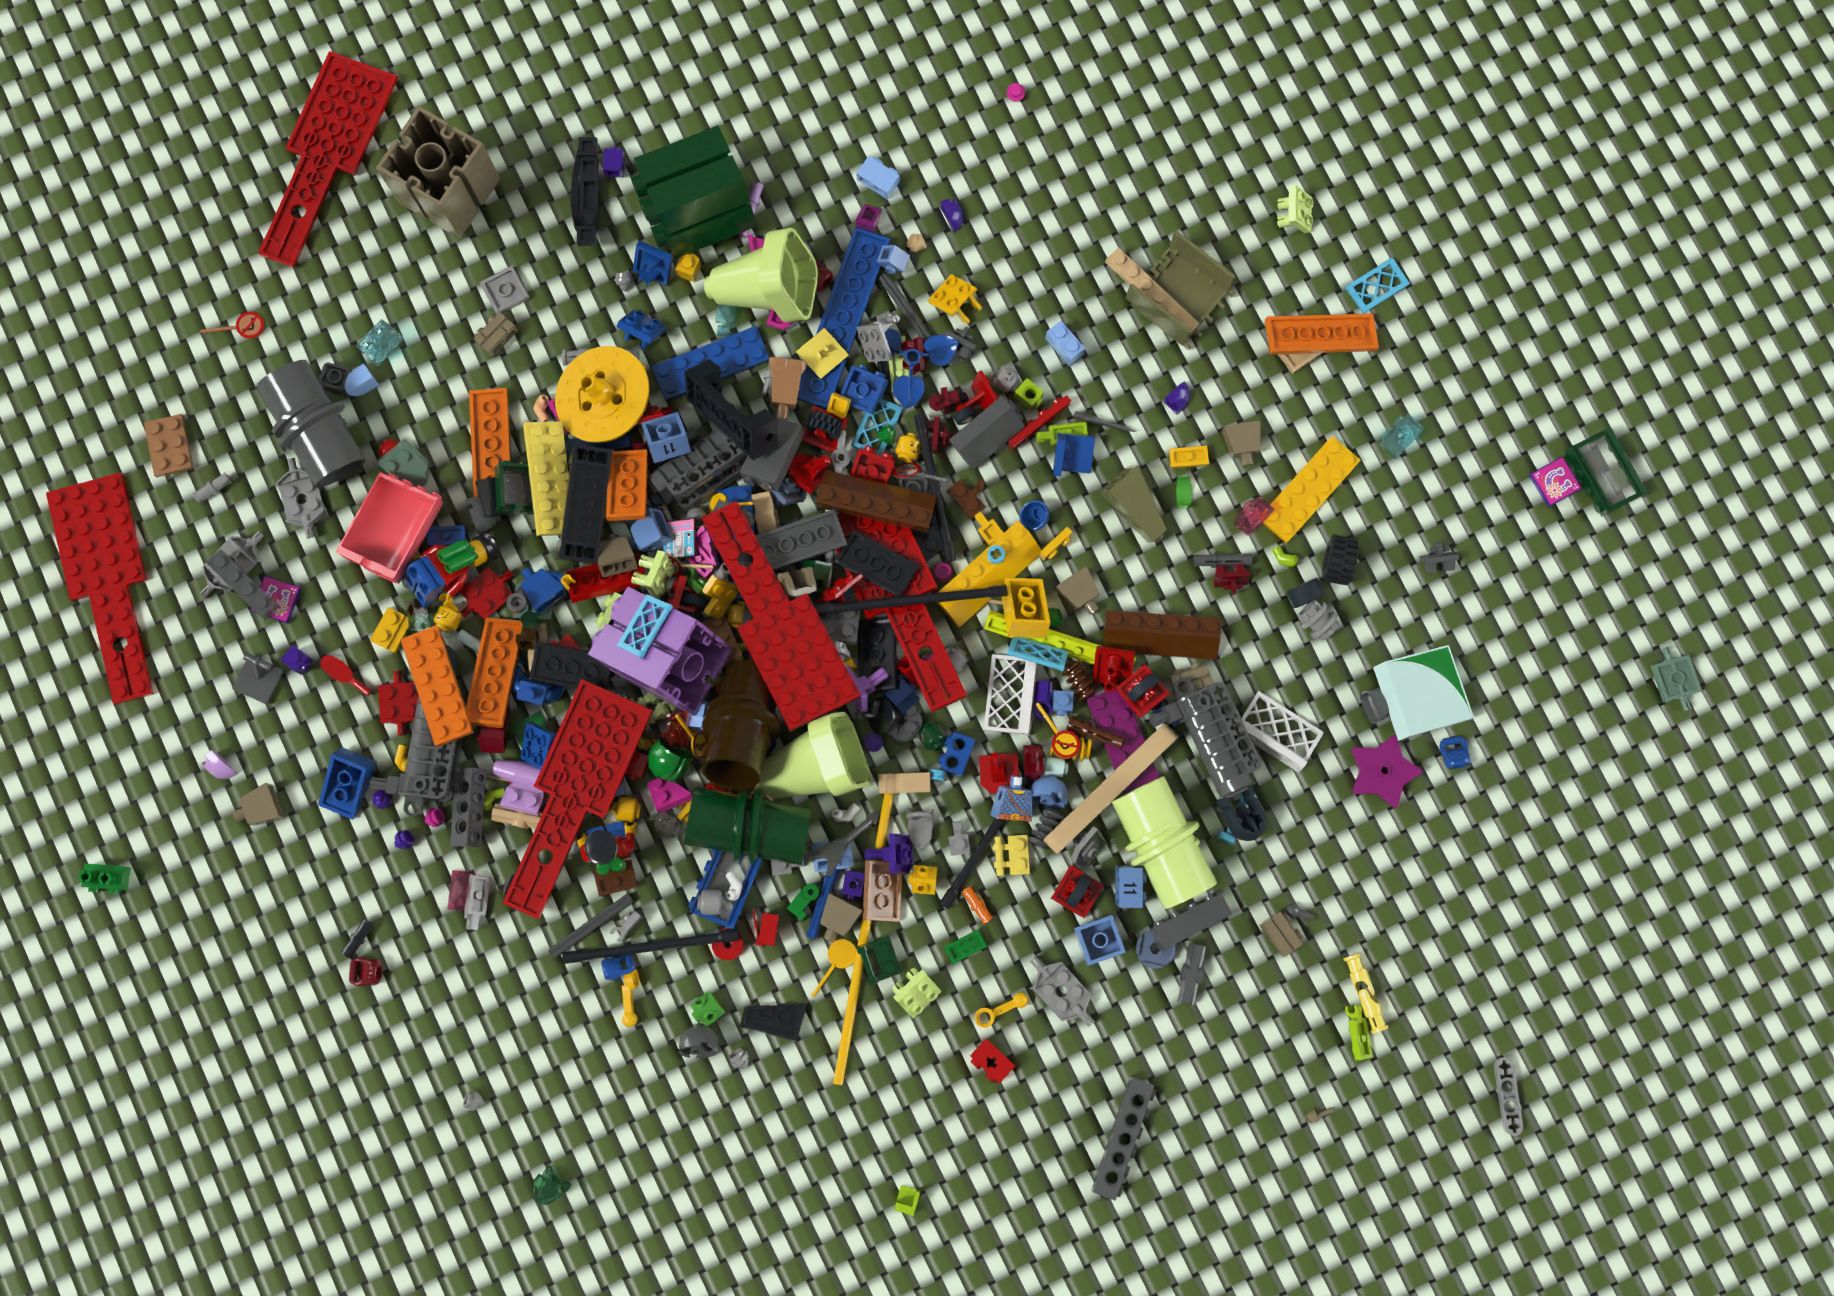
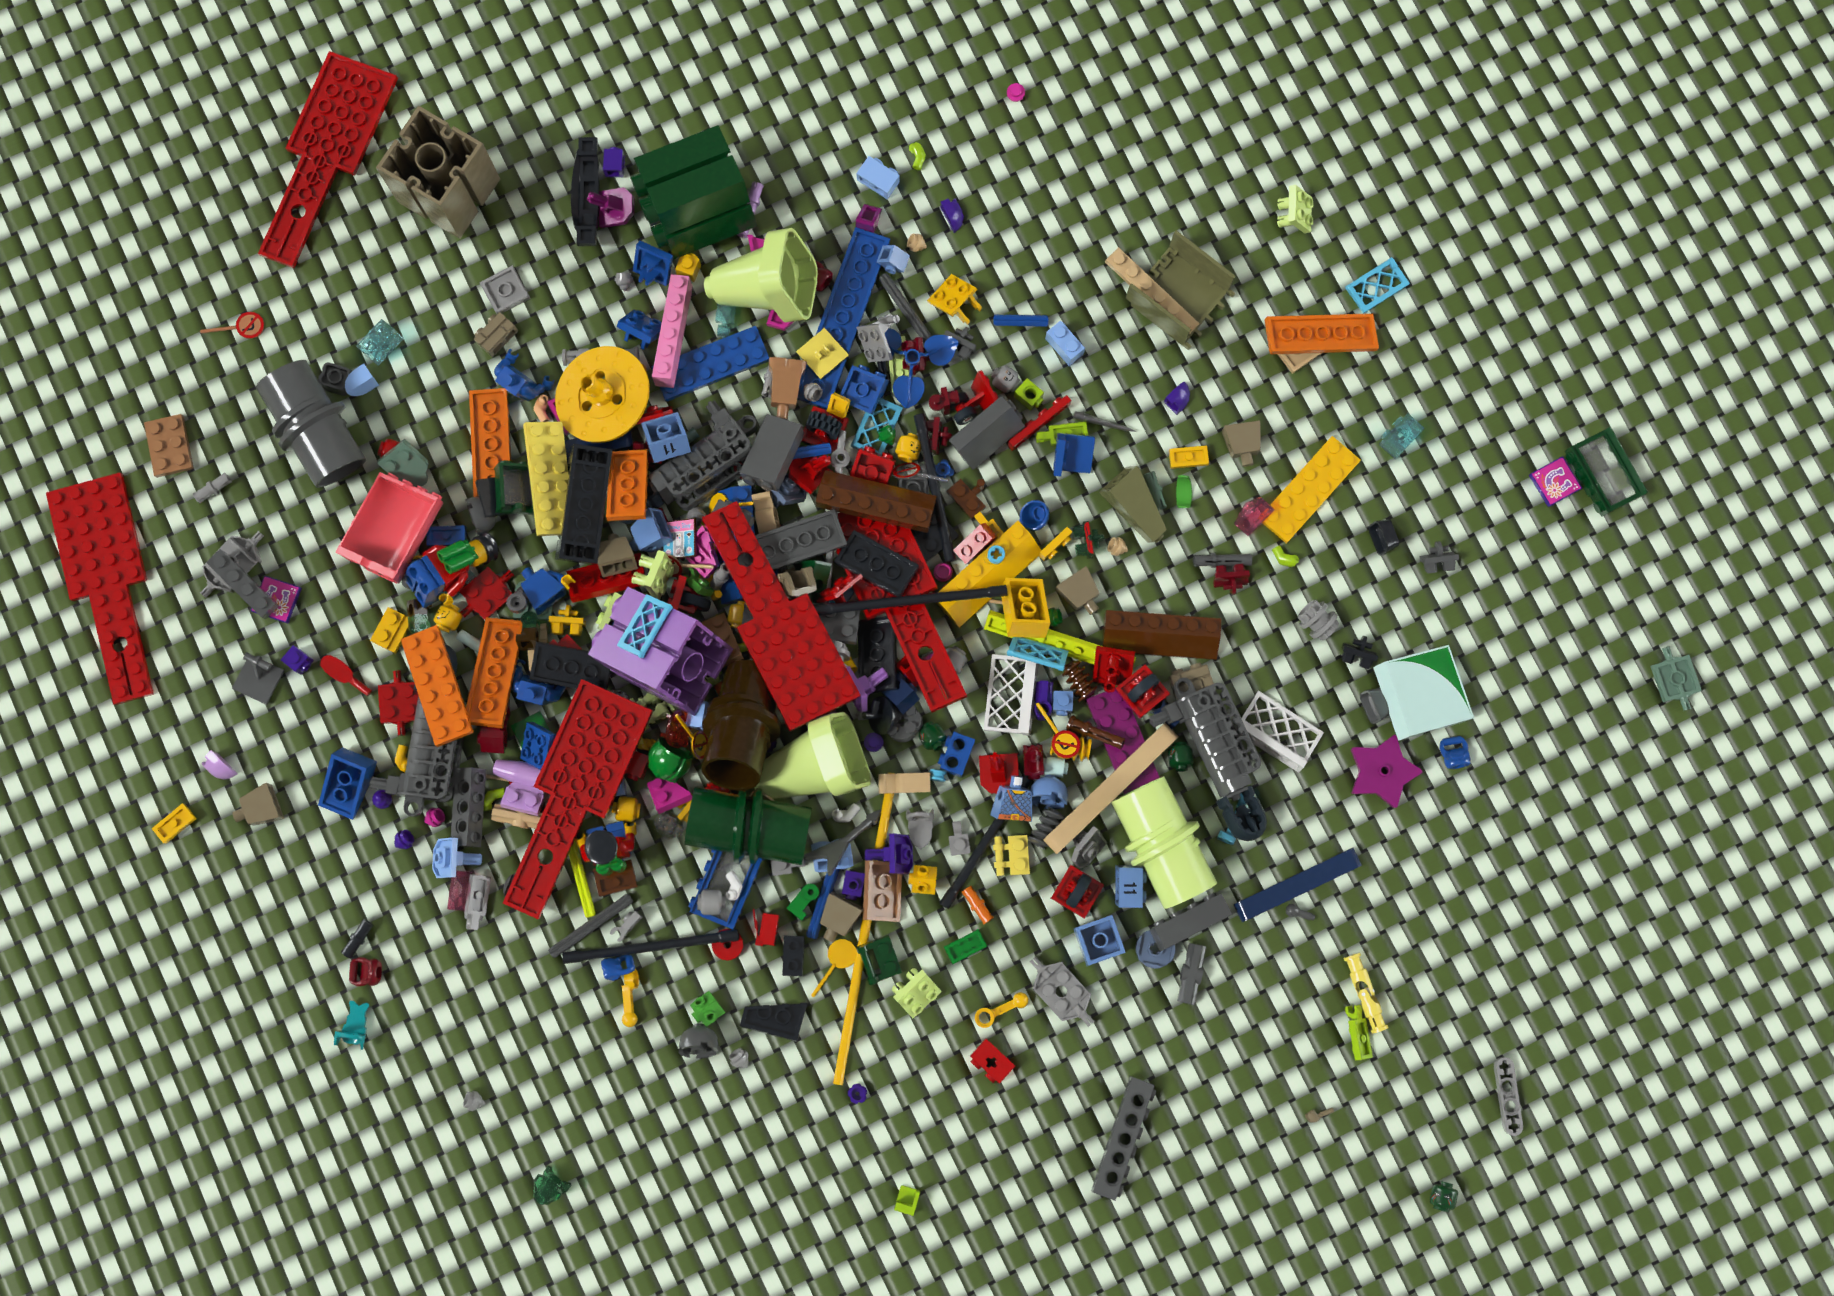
green brick [78,863,131,894] -> none
light grey plate [276,458,325,539] -> none
black plate [684,359,779,461] -> none
yellow plate [702,575,739,620] -> none
dark tan brick [1259,911,1304,957] -> none
black wheel [1287,578,1325,608] -> none
black tyre [1322,534,1359,586] -> none
none -> yellow plate [152,803,197,844]
none -> teal hair [334,1000,369,1050]
none -> light blue piece [432,838,482,878]
none -> blue torso [494,349,555,401]
none -> yellow hips [549,605,586,636]
none -> neon yellow axle [568,841,596,918]
none -> magenta piece [587,187,635,228]
none -> bright pink brick [652,274,693,388]
none -> black brick [782,936,805,977]
none -> blue axle [793,443,831,459]
none -> light grey plate [803,383,823,402]
none -> dark purple plate [848,1084,867,1104]
none -> lime arm [909,142,926,170]
none -> blue plate [935,459,954,482]
none -> brick [953,523,998,564]
none -> blue axle [993,314,1049,327]
none -> clear green hips [1072,521,1105,559]
none -> tan plate [1107,537,1128,556]
none -> sand green pin [1143,471,1167,511]
none -> dark green head [1168,742,1194,772]
none -> dark blue beam [1233,848,1362,922]
none -> black hips [1341,636,1378,669]
none -> black piece [1369,519,1399,556]
none -> dark green head [1430,1181,1458,1213]

